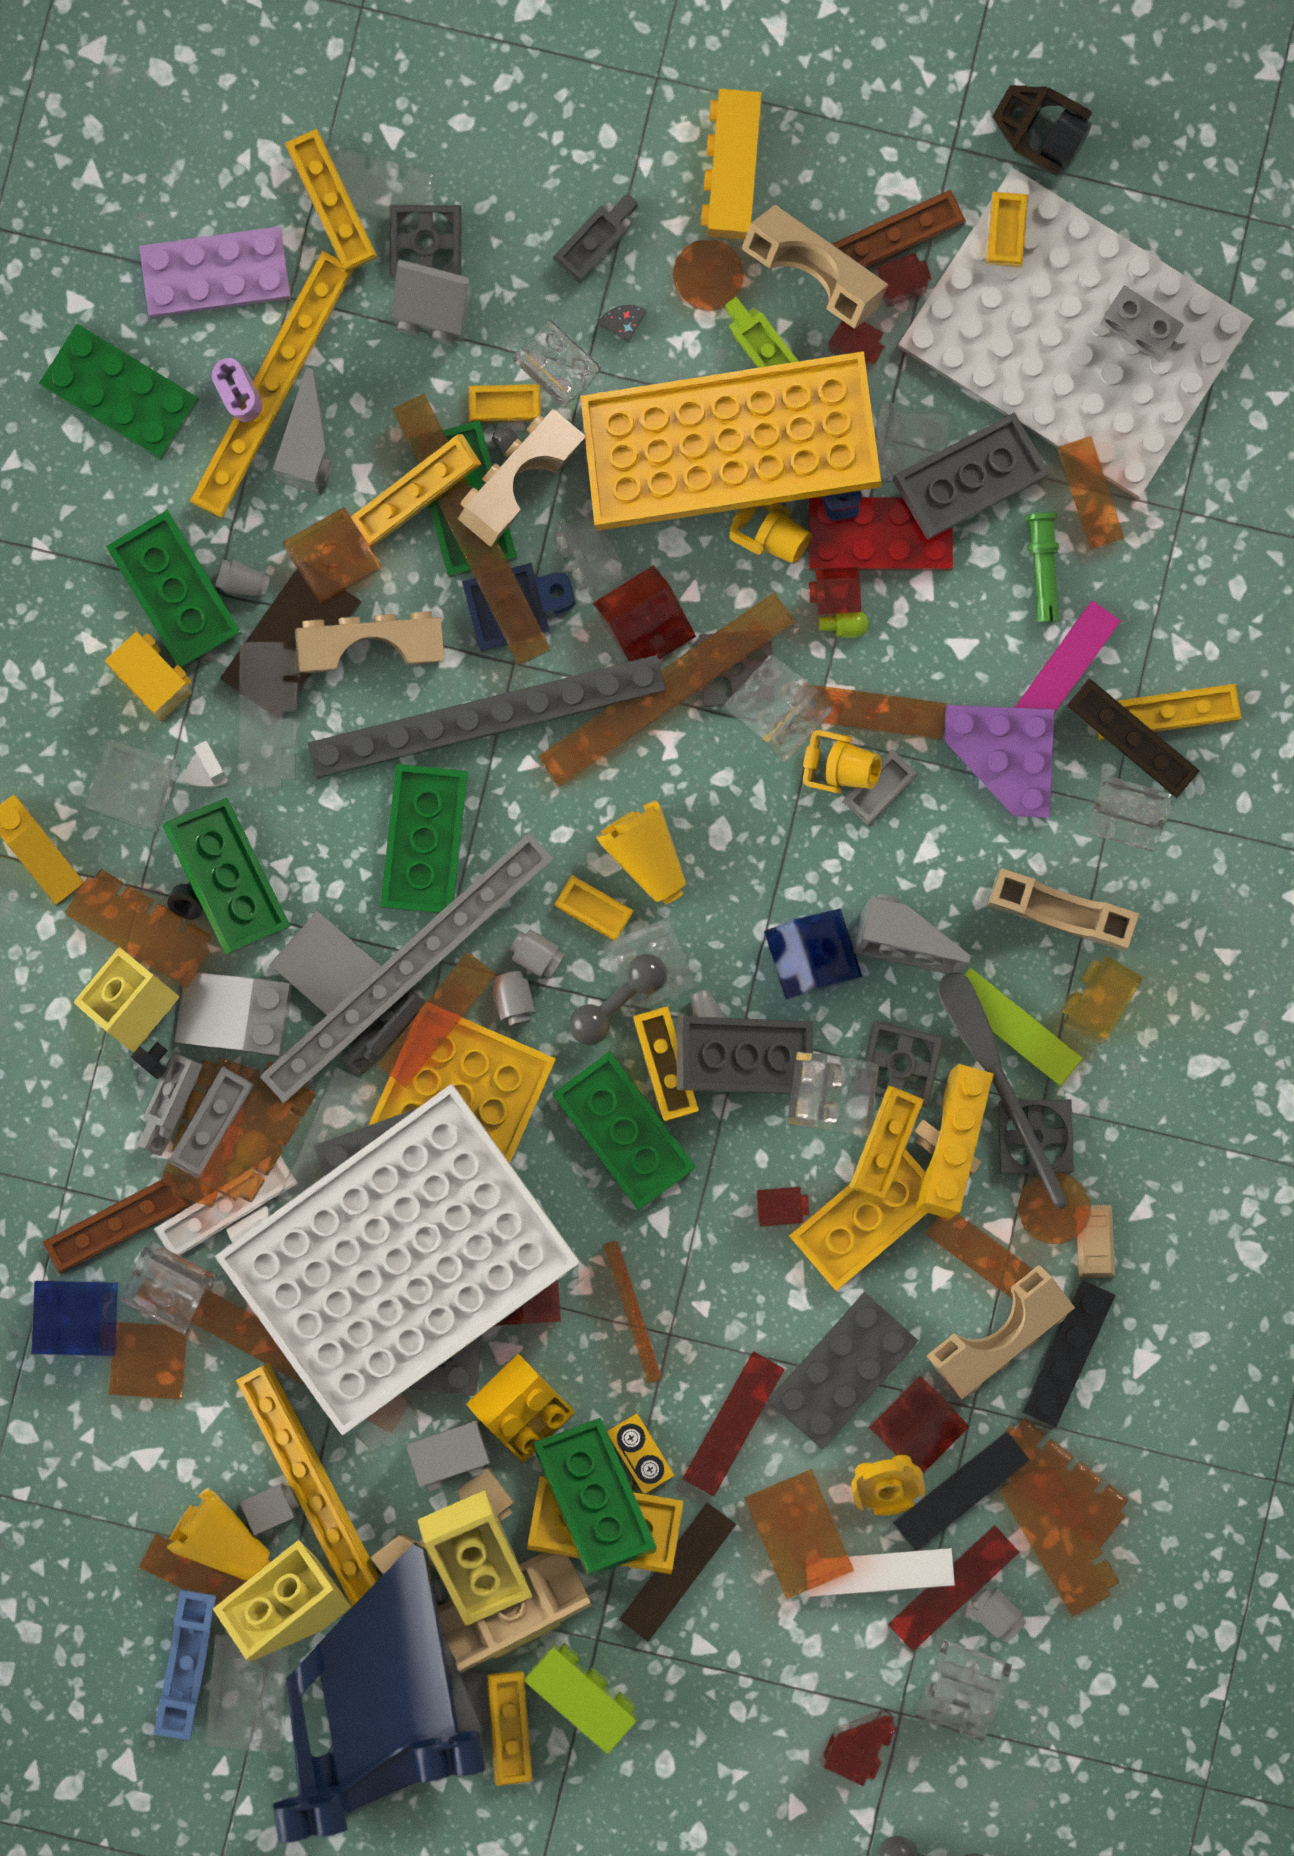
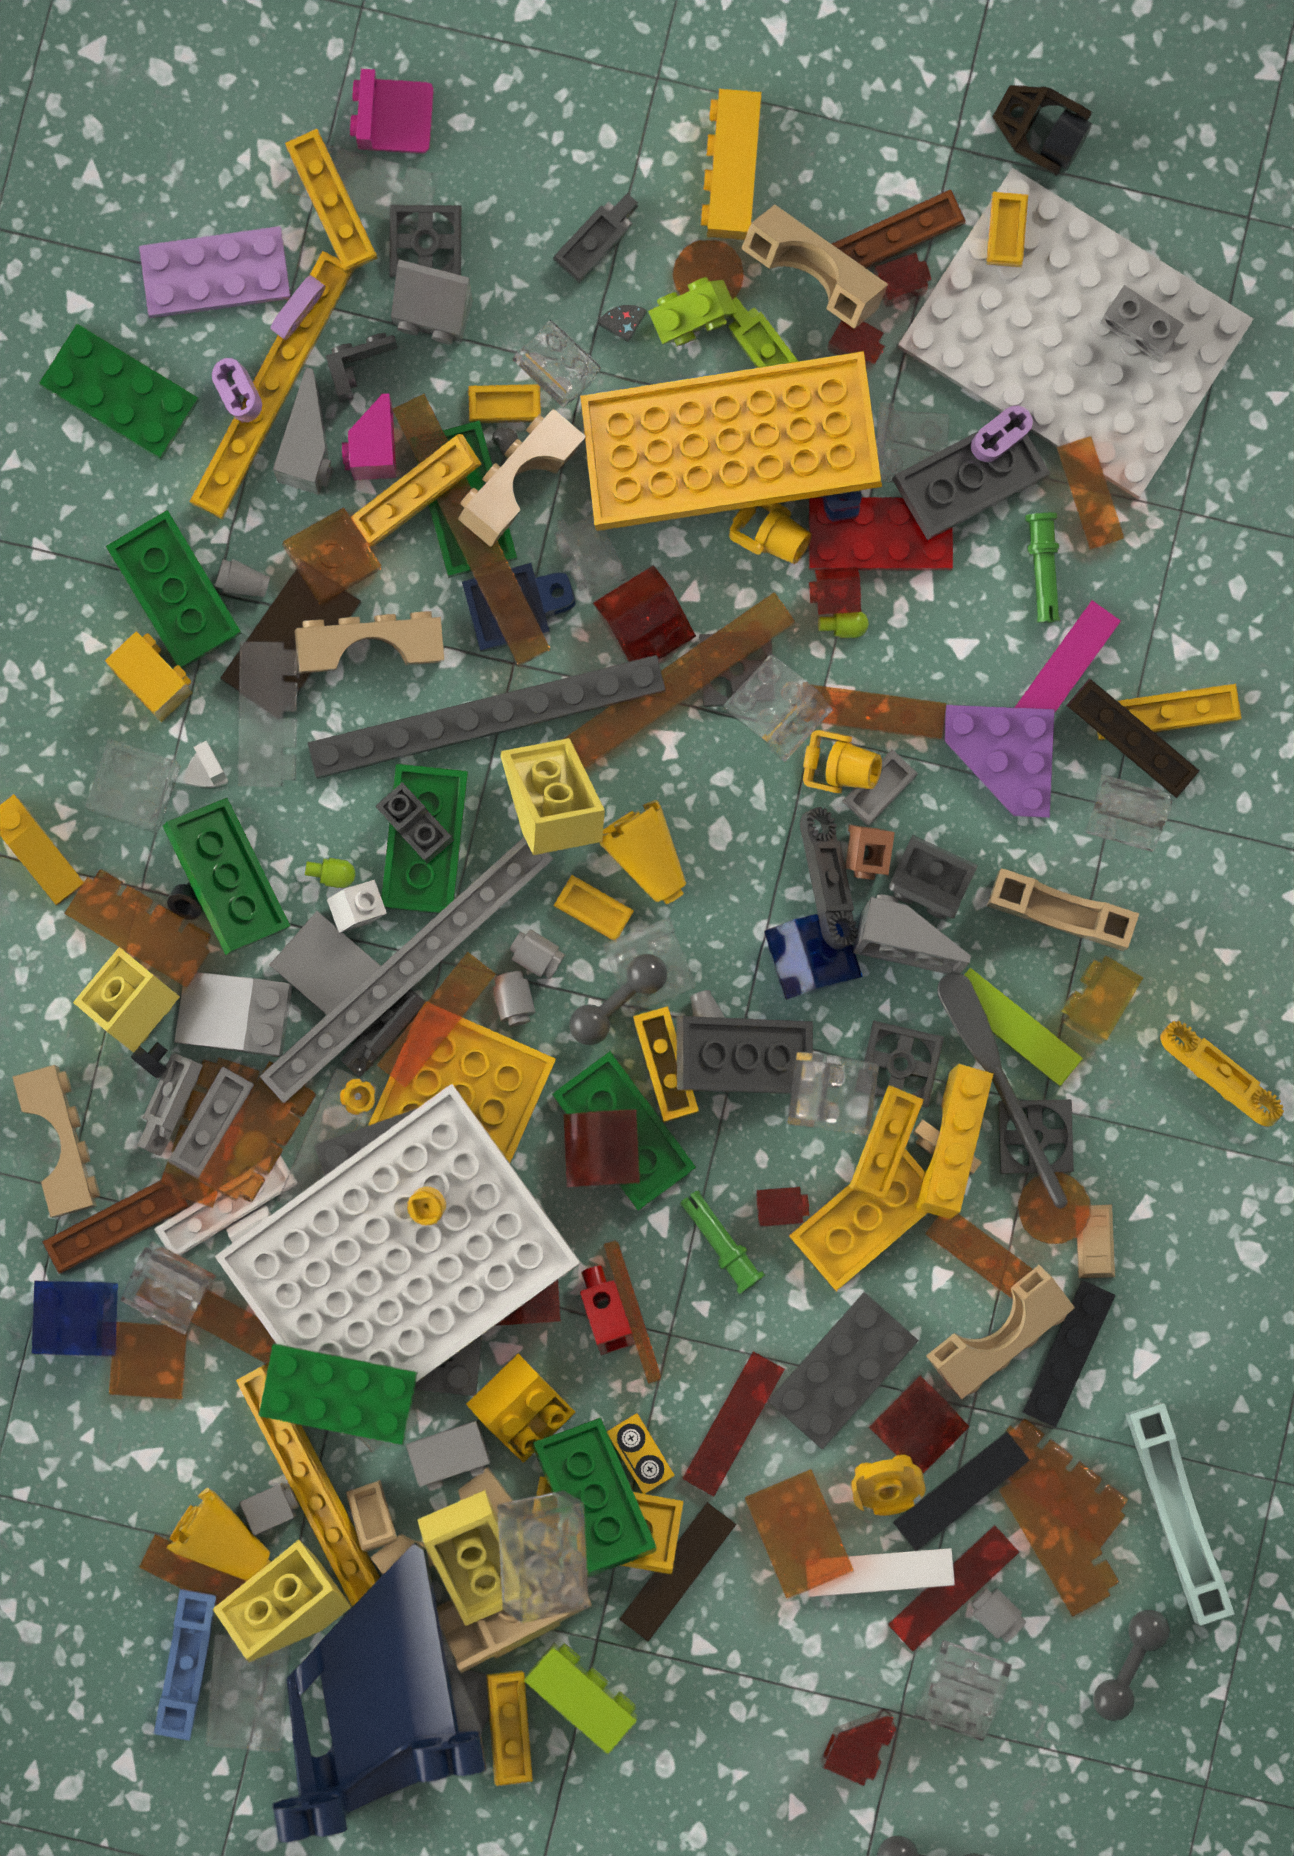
none -> tan arch [12,1065,100,1218]
none -> green plate [259,1343,418,1445]
none -> lavender beam [270,275,326,340]
none -> lime cylinder [304,857,356,888]
none -> dark grey bracket [325,333,398,403]
none -> white brick [327,880,387,933]
none -> yellow plate [340,1079,375,1115]
none -> dark pink slope [342,393,397,480]
none -> tan tile [346,1480,397,1551]
none -> dark pink bracket [350,69,434,154]
none -> dark grey slope [375,782,454,864]
none -> yellow tile [407,1187,446,1226]
none -> clear brick [497,1490,589,1623]
none -> light yellow slope [501,738,605,855]
none -> clear red slope [563,1109,640,1188]
none -> red torso [580,1265,635,1355]
none -> lime brick [648,277,738,347]
none -> bright green pin [679,1190,766,1295]
none -> dark grey plate [800,807,858,949]
none -> nougat brick [845,825,895,880]
none -> dark grey bracket [888,835,978,919]
none -> lavender beam [971,406,1033,462]
none -> dark grey piece [1093,1610,1170,1721]
none -> light aqua arch [1125,1402,1235,1626]
none -> yellow plate [1160,1021,1284,1127]

